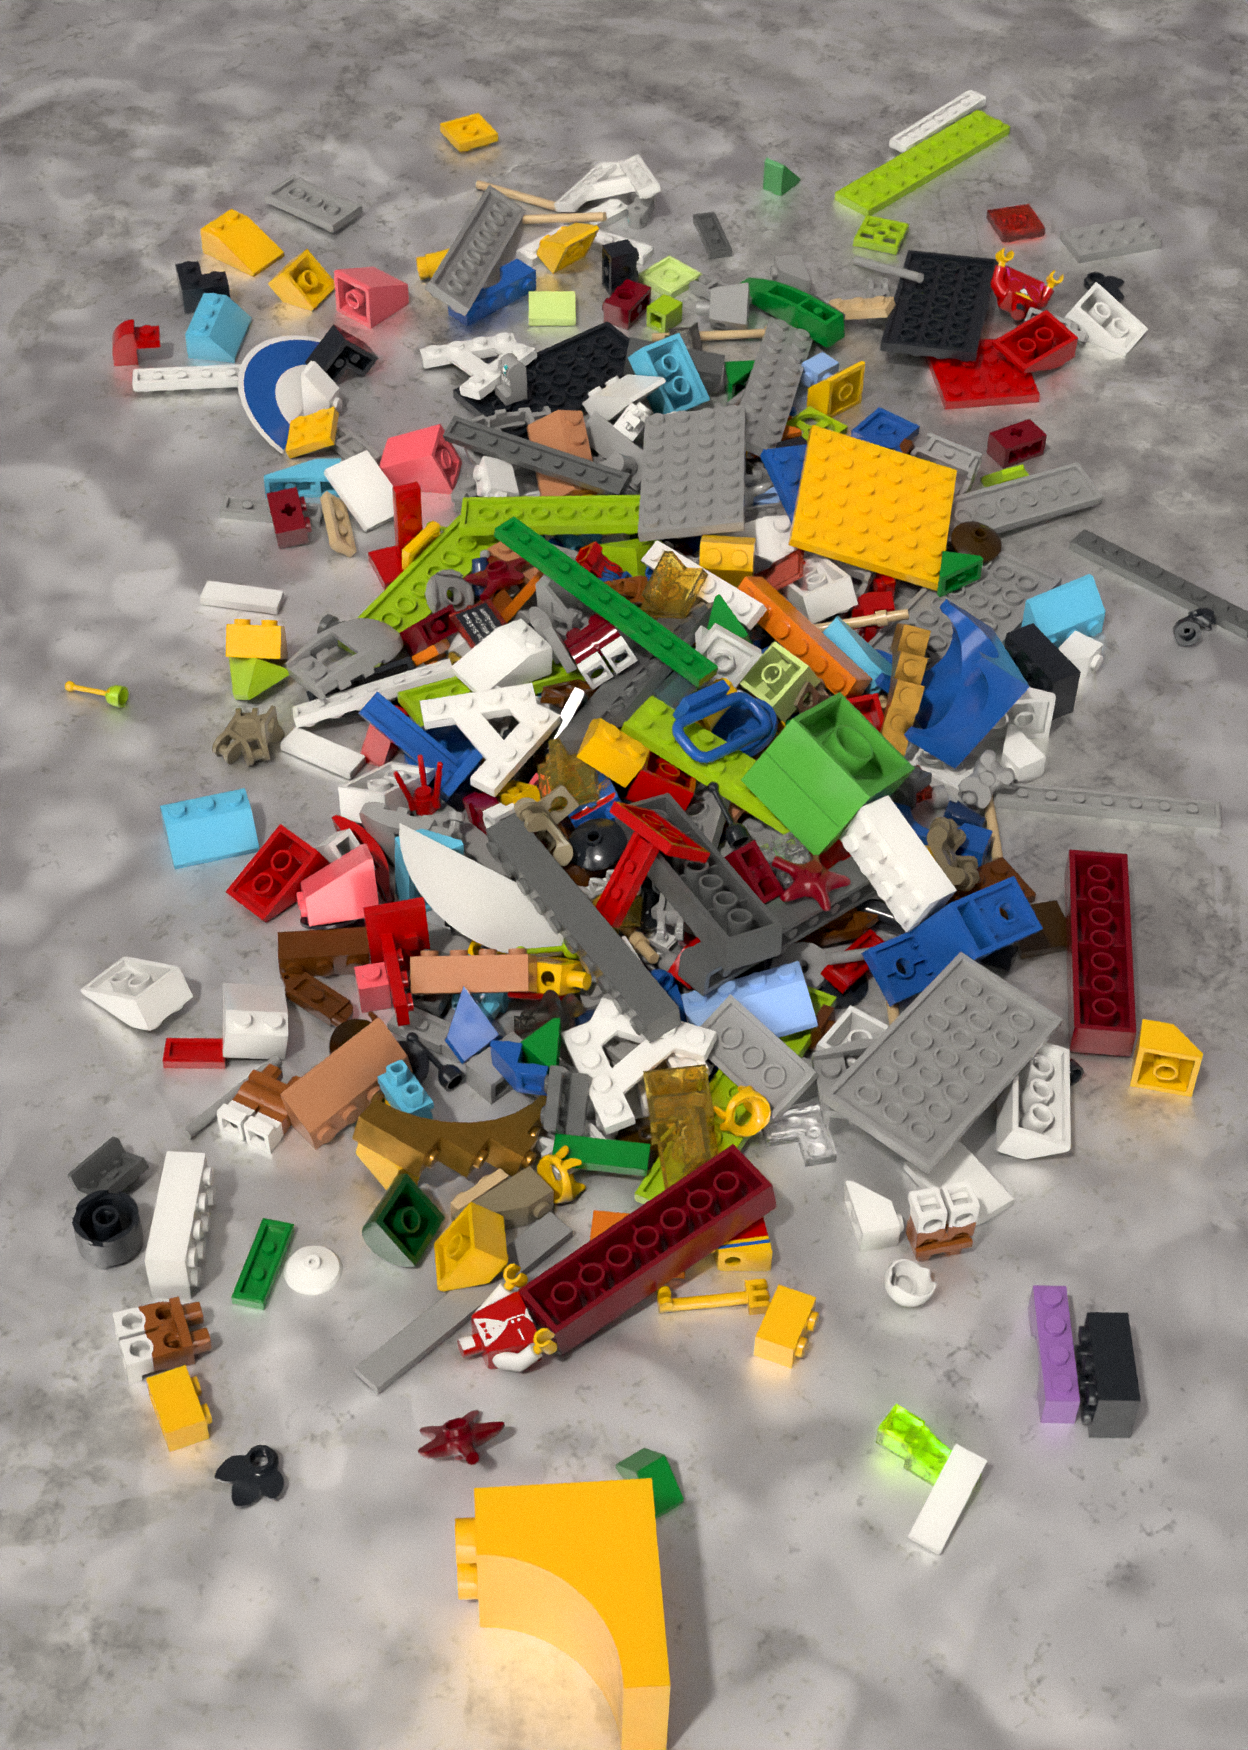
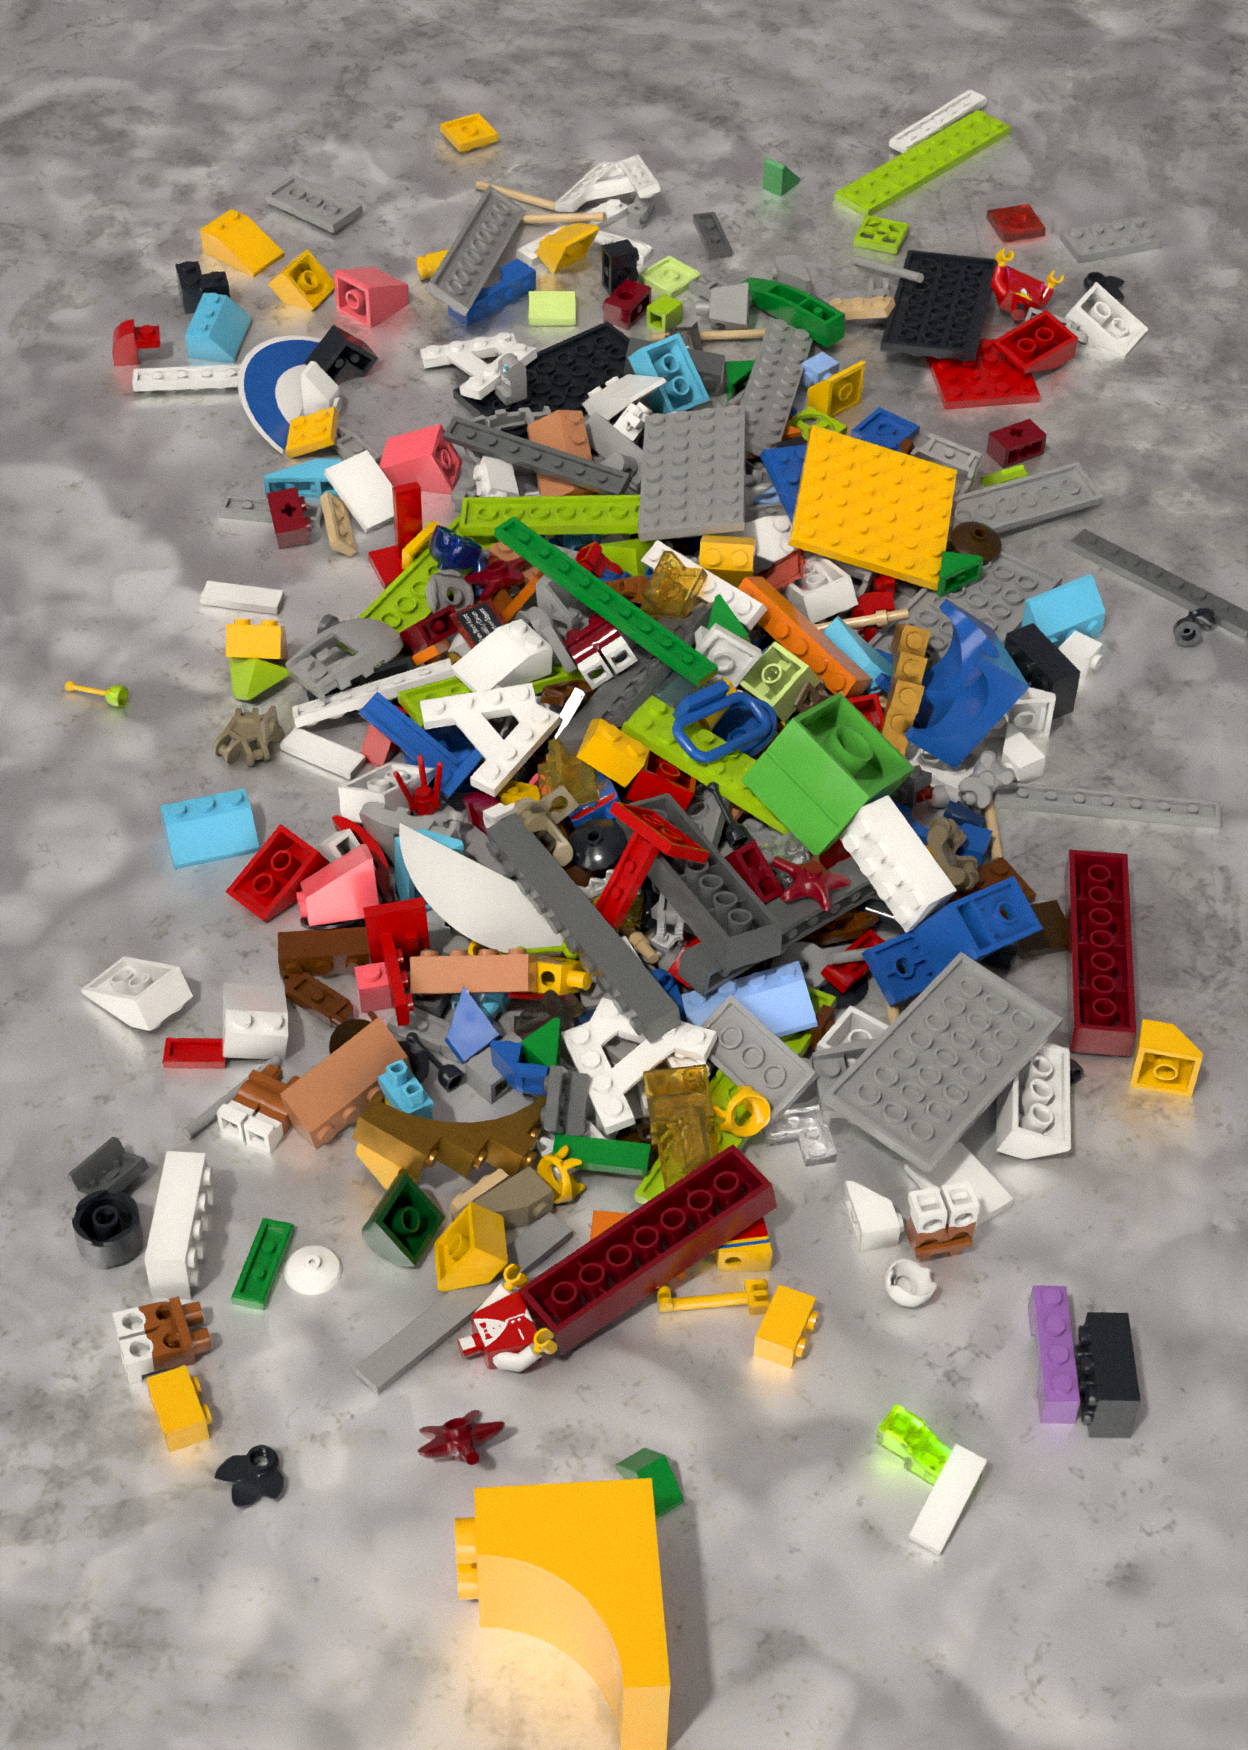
none -> clear blue cylinder [429,525,483,572]

